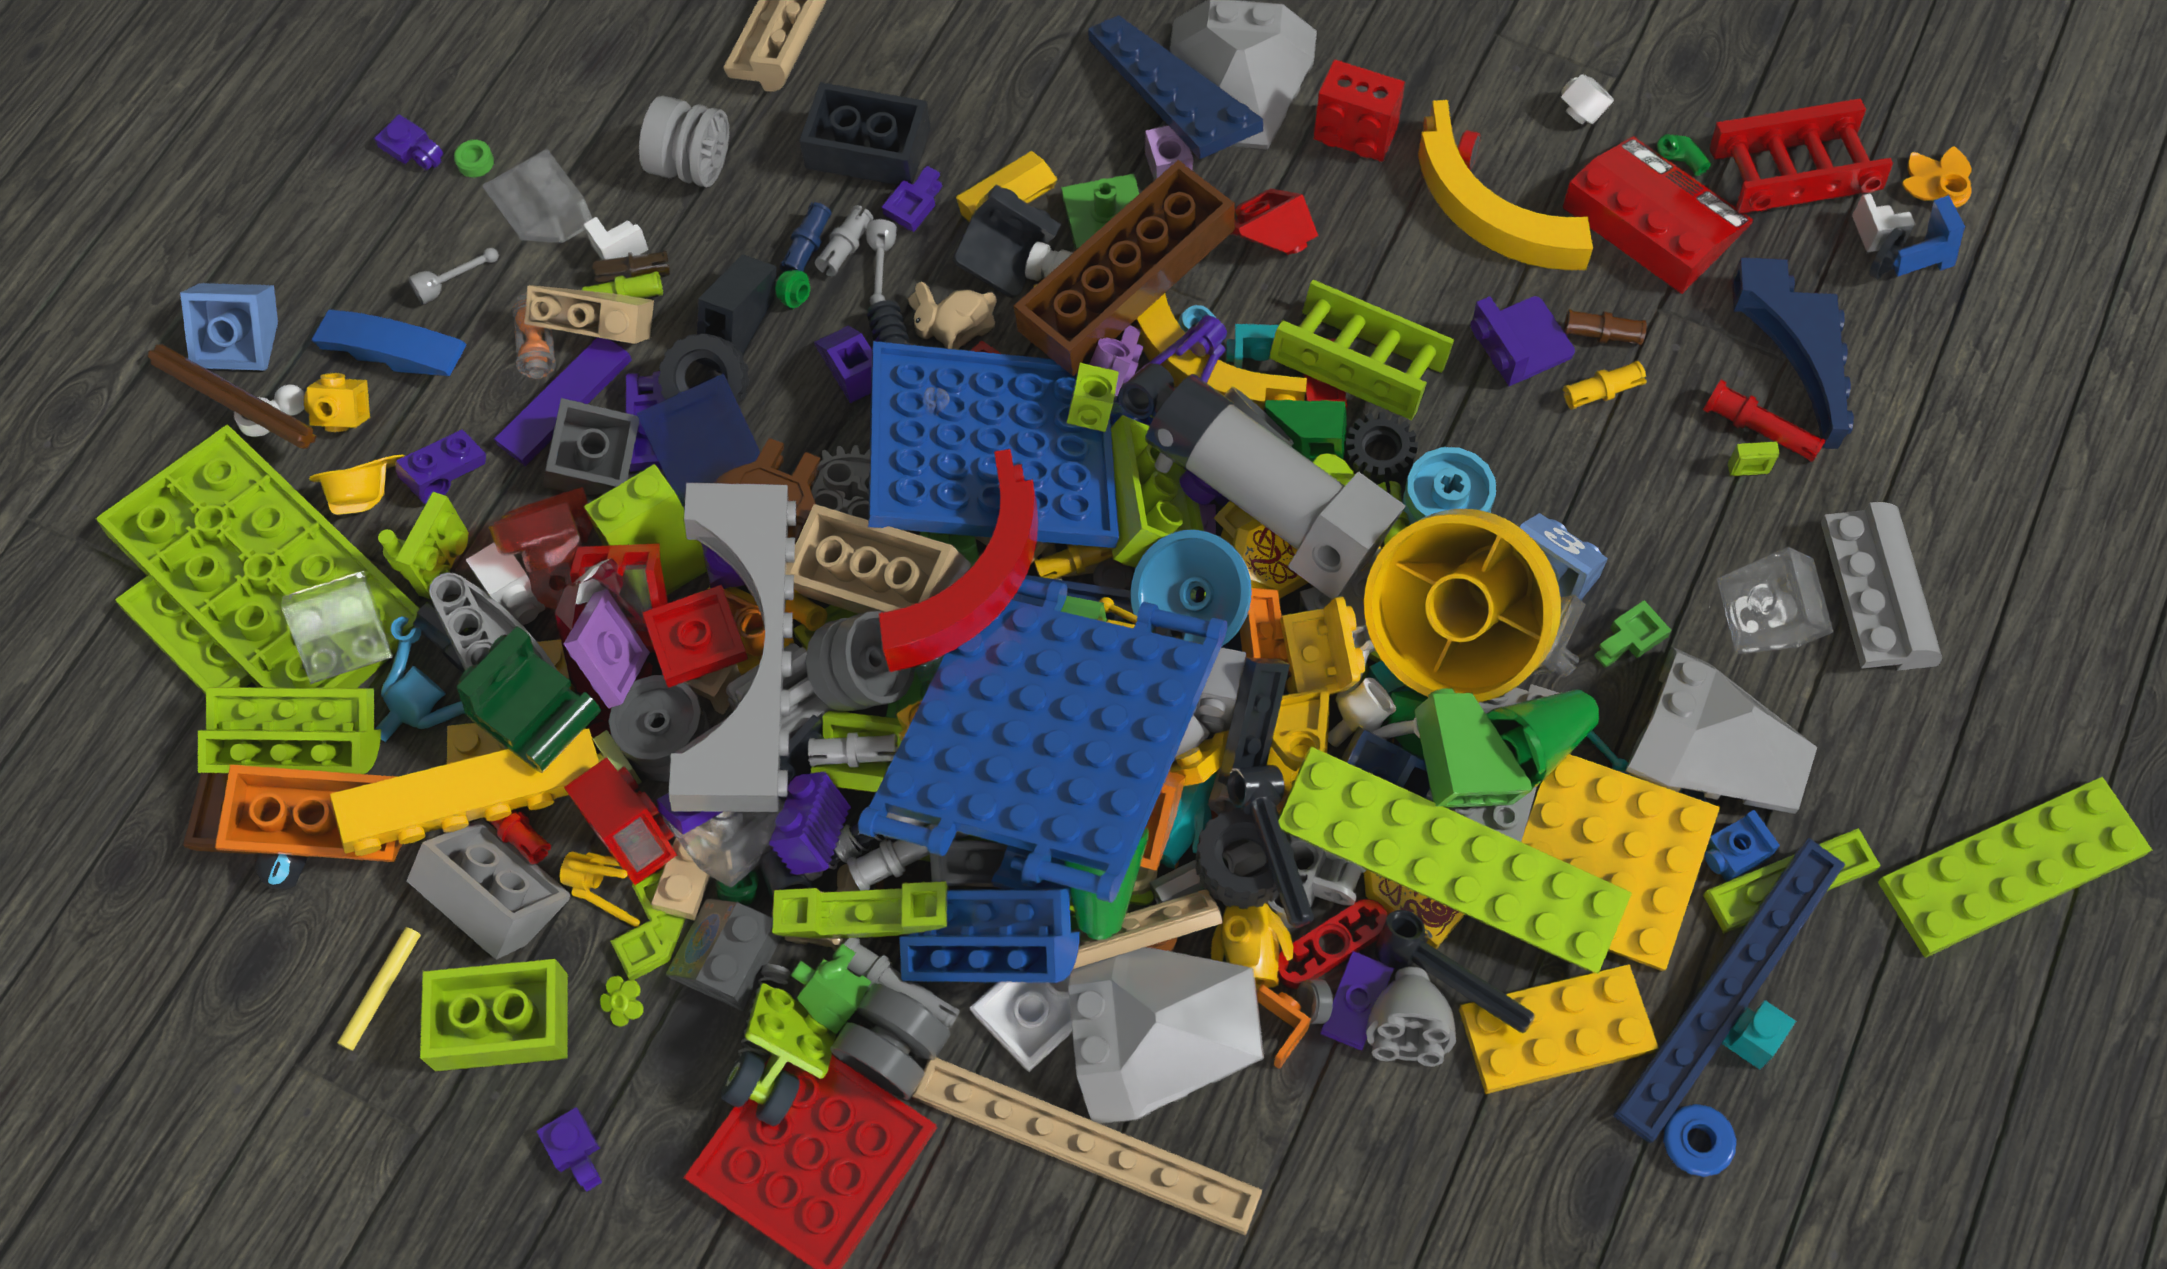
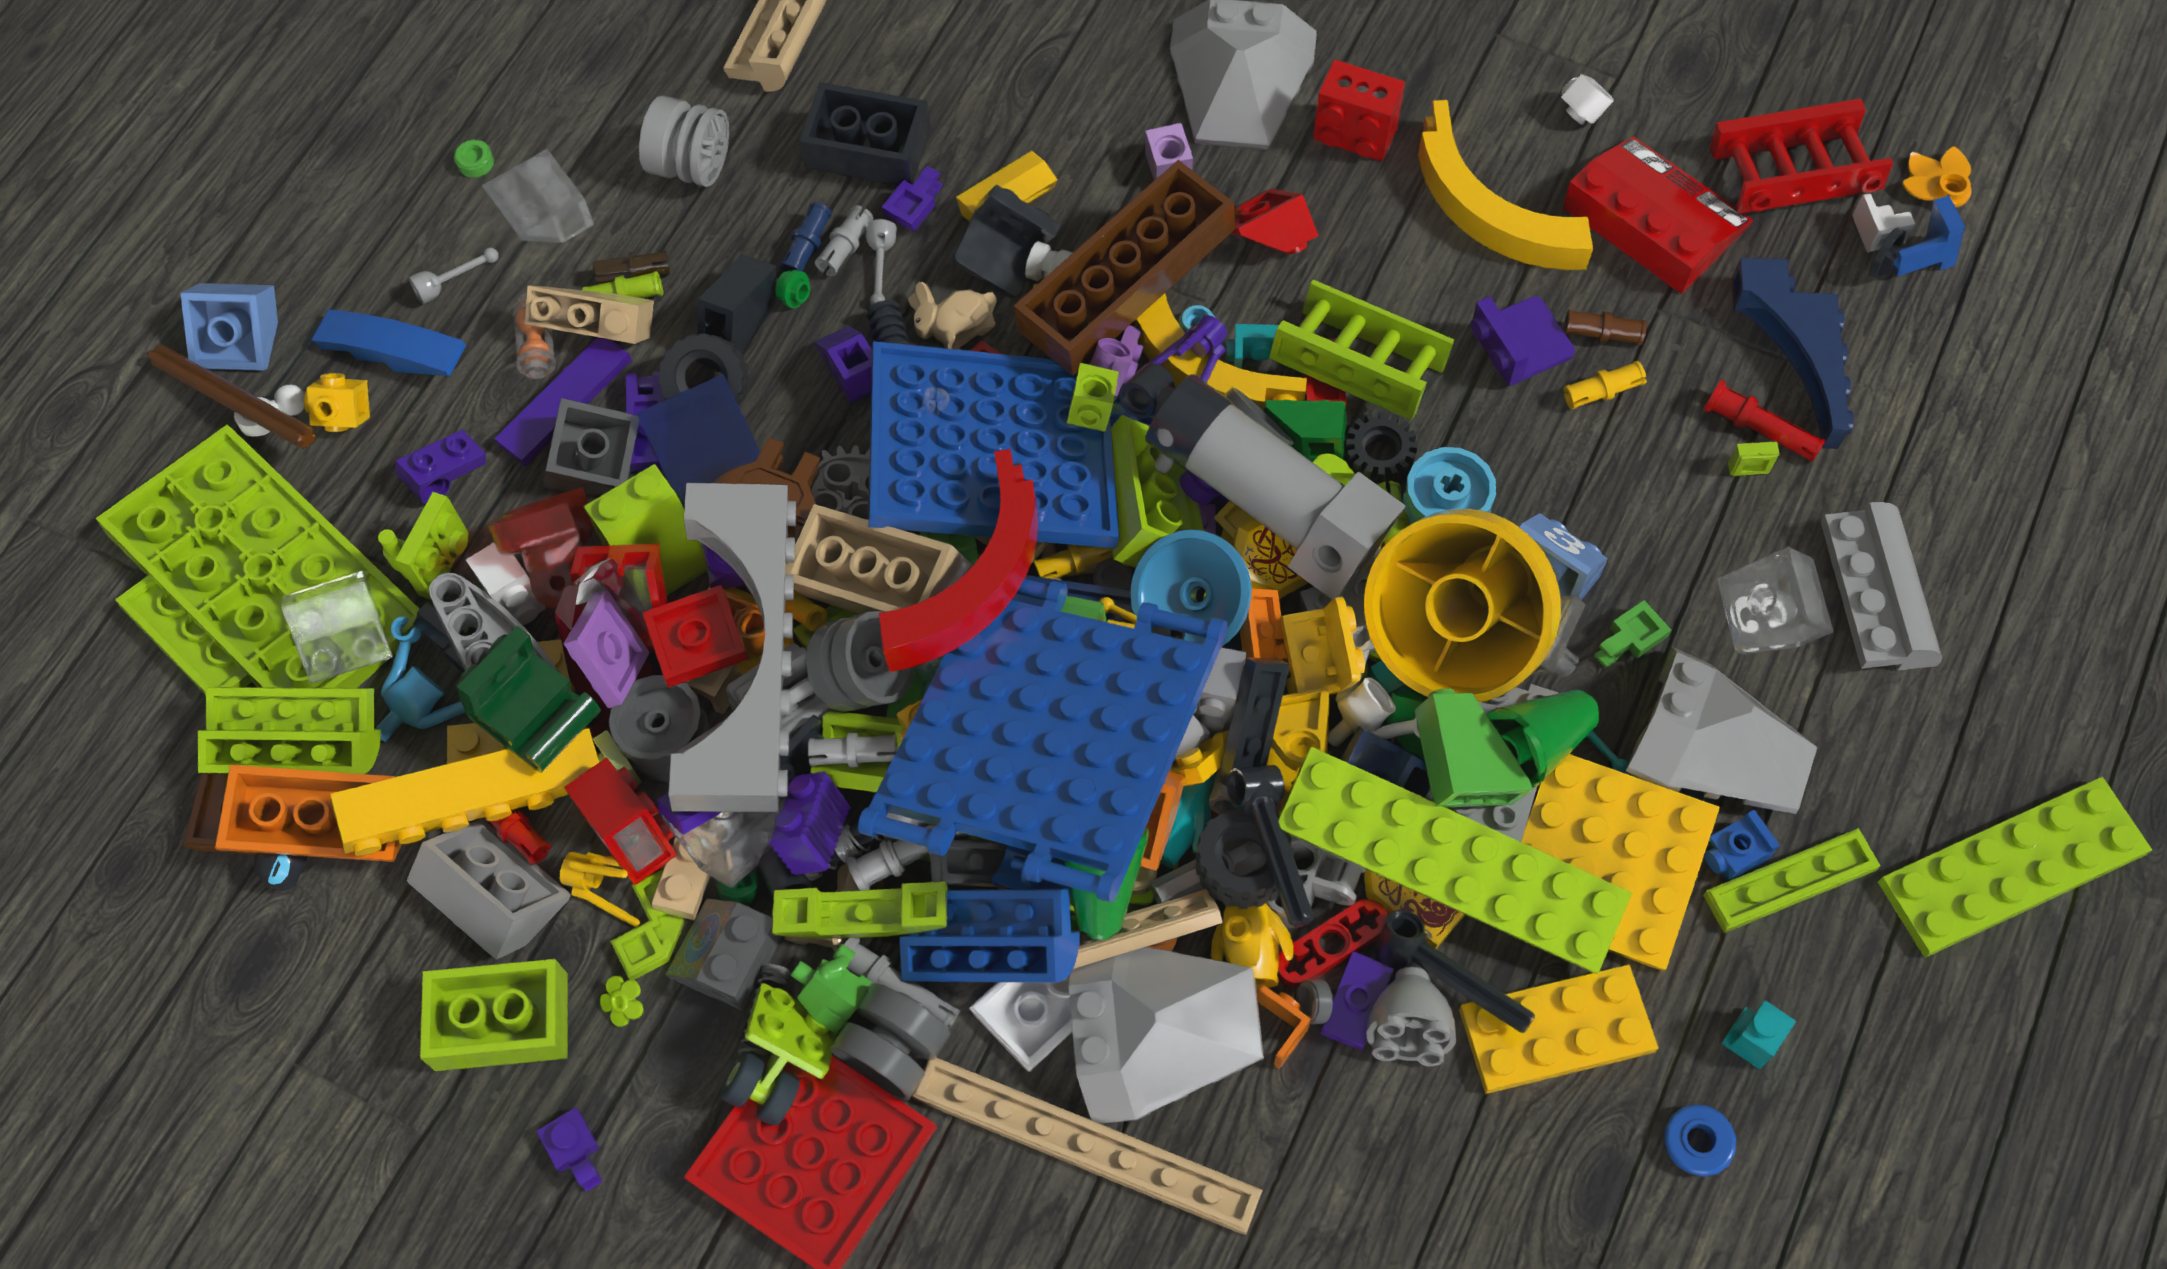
yellow piece [309,455,405,515] -> none
light yellow bar [337,927,421,1051] -> none
dark purple plate [374,114,443,170] -> none
white panel [583,217,648,260] -> none
bright green tile [1061,174,1139,251] -> none
dark blue wing [1088,15,1263,159] -> none
red tile [1458,130,1480,170] -> none
dark blue tile [1613,838,1845,1143] -> none
green arm [1657,134,1711,176] -> none

